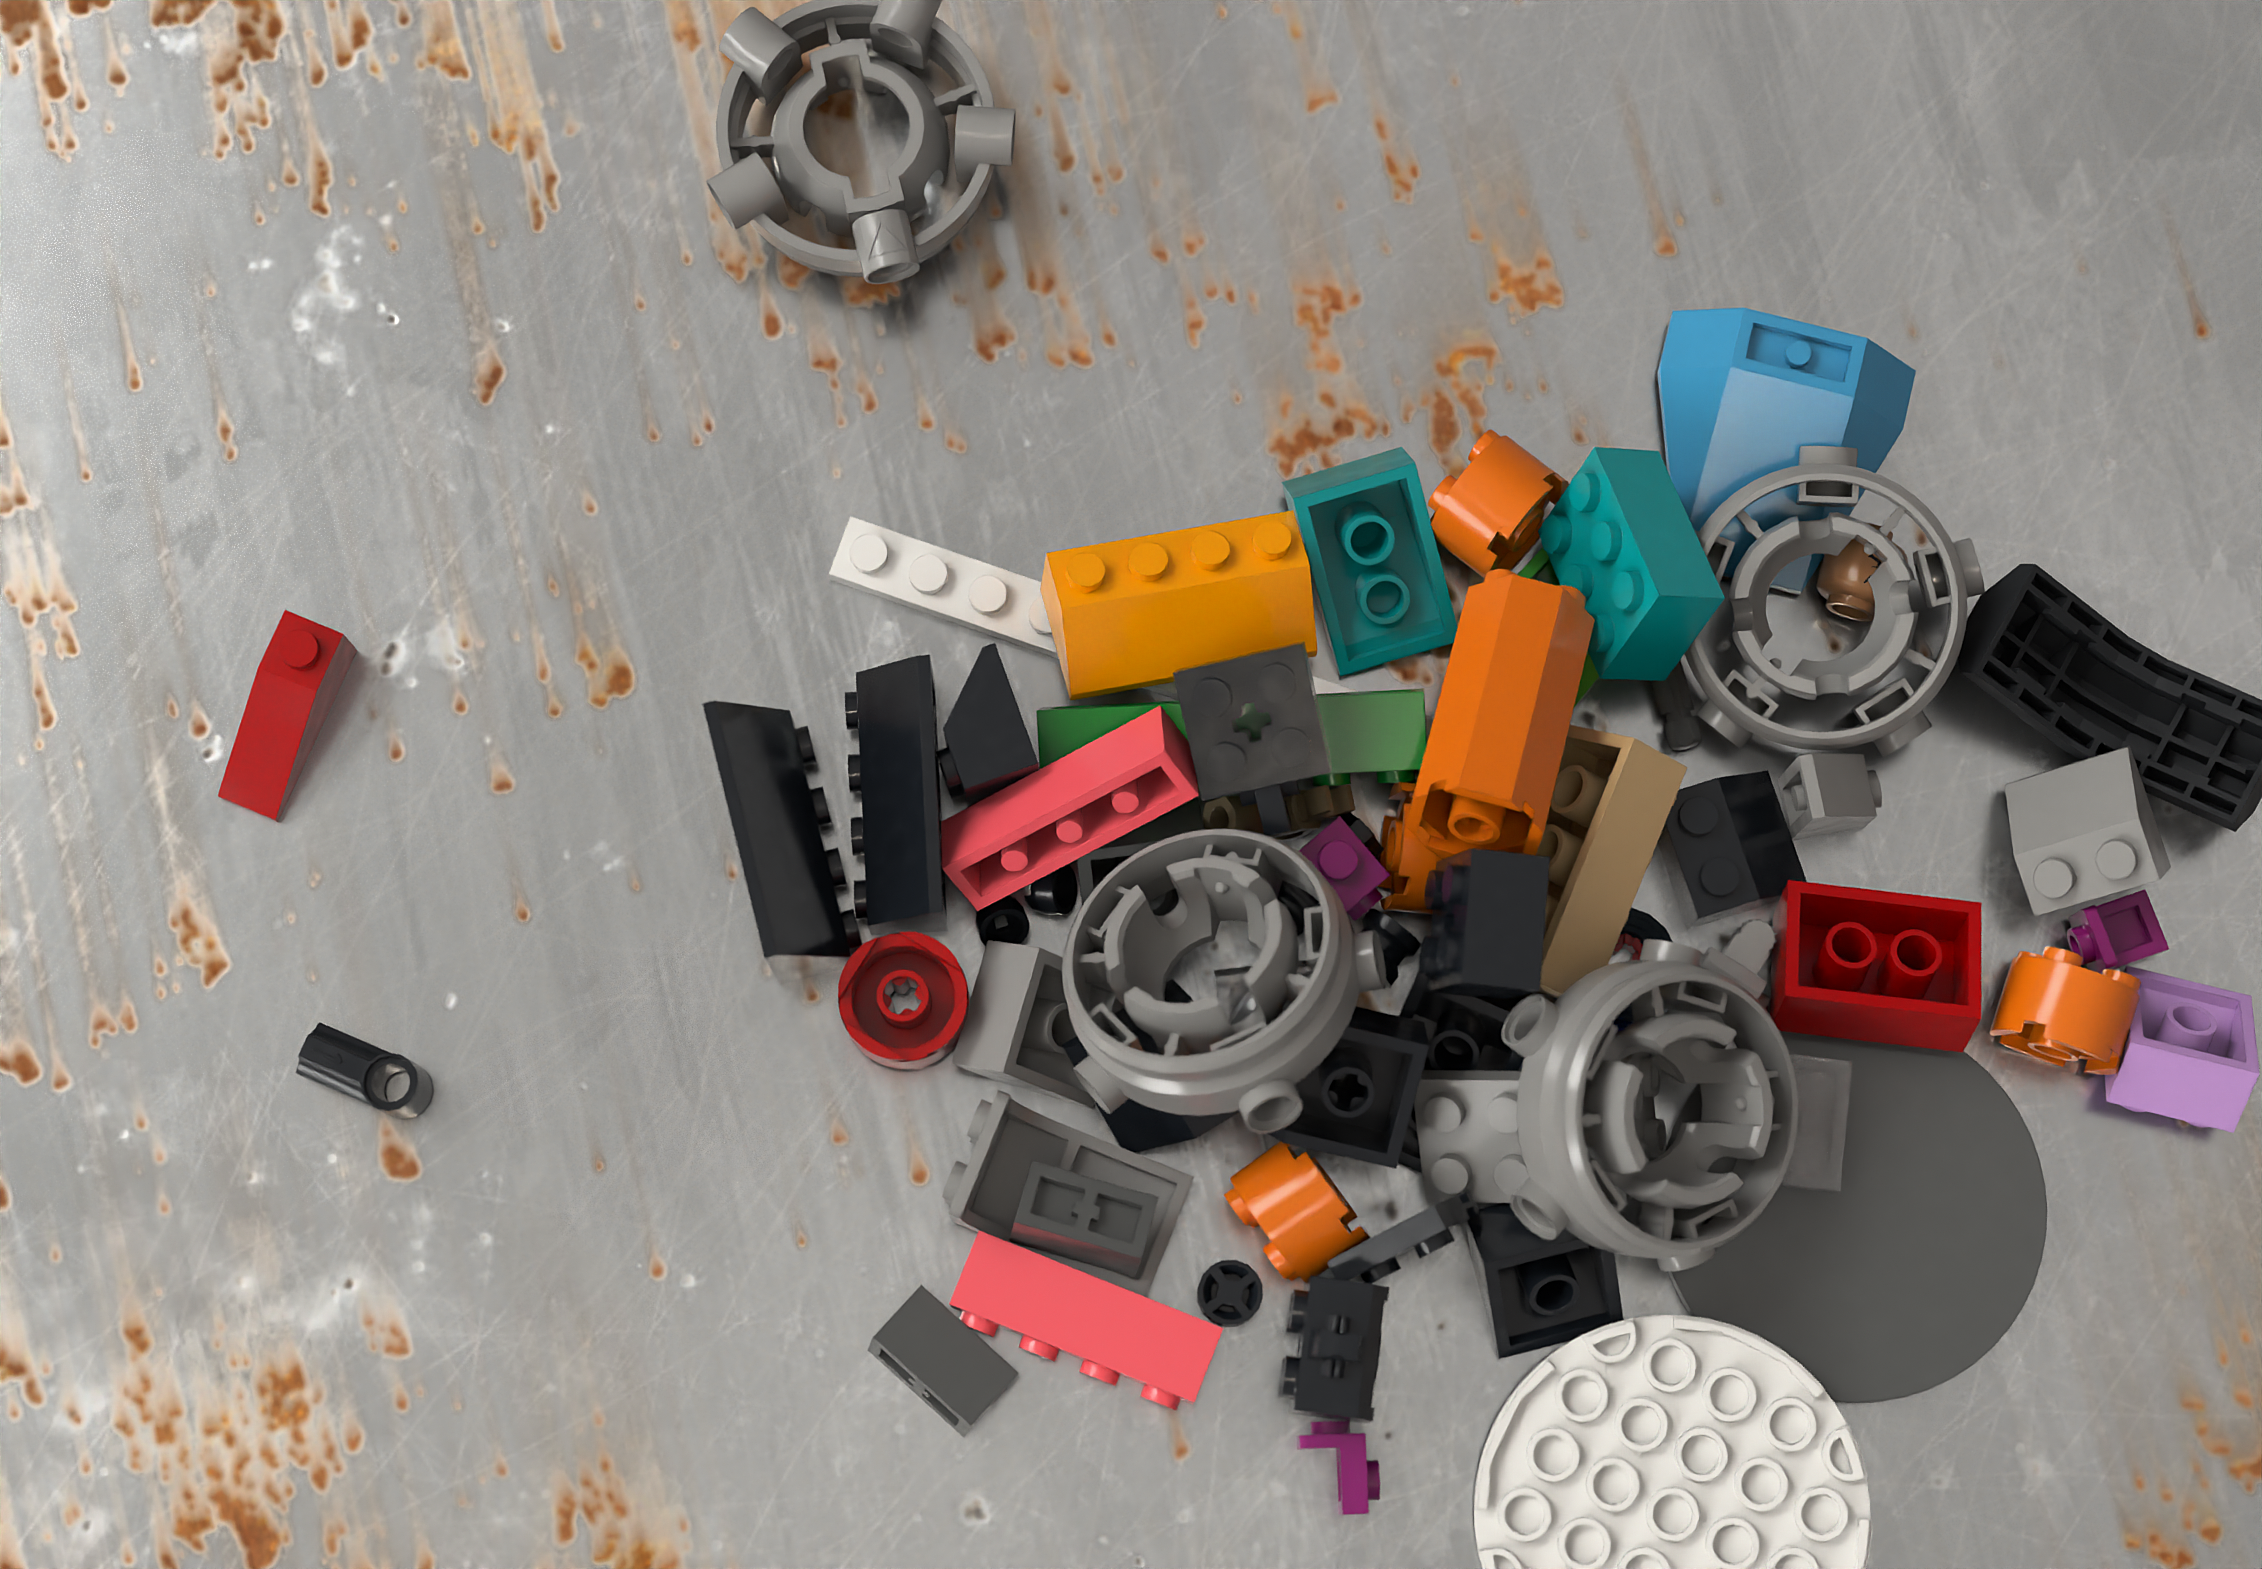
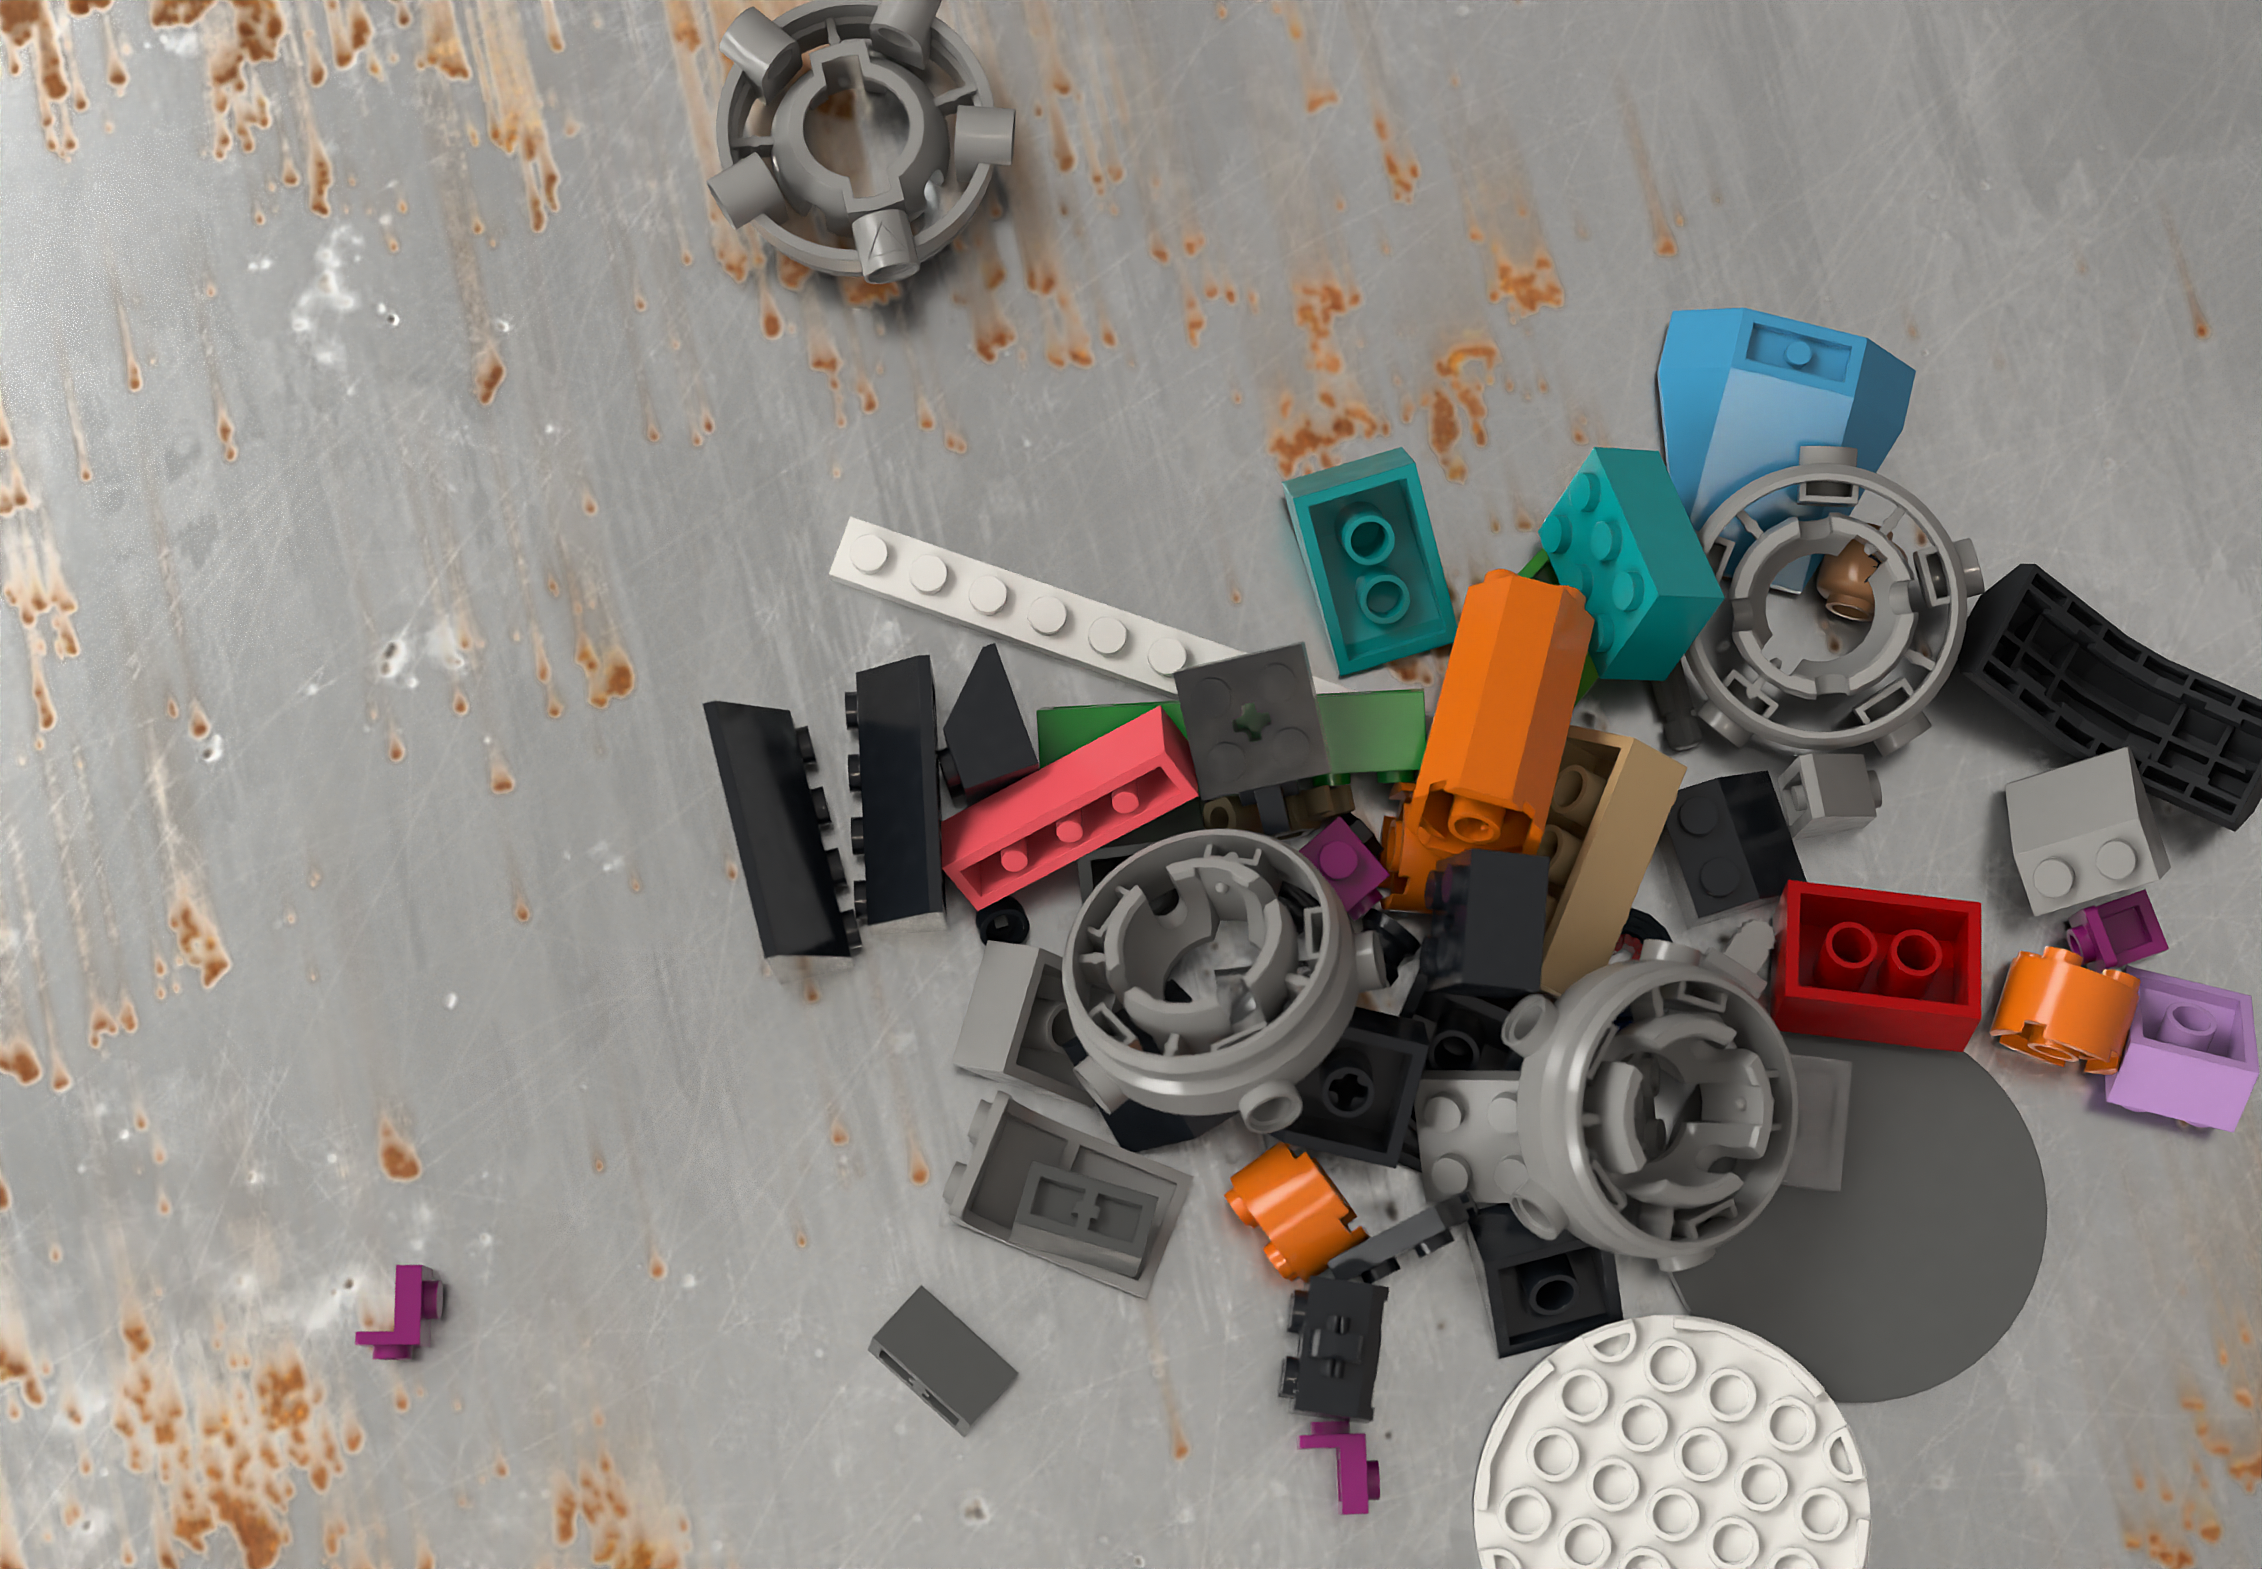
red slope [218,610,357,822] -> none
black piece [295,1022,433,1119] -> none
red brick [838,931,970,1069] -> none
coral brick [949,1230,1223,1411] -> none
black hinge [1024,864,1077,915] -> none
light orange slope [1040,510,1318,701] -> none
black wheel [1197,1260,1263,1327] -> none
orange brick [1428,429,1569,578] -> none
none -> magenta bracket [355,1265,443,1360]

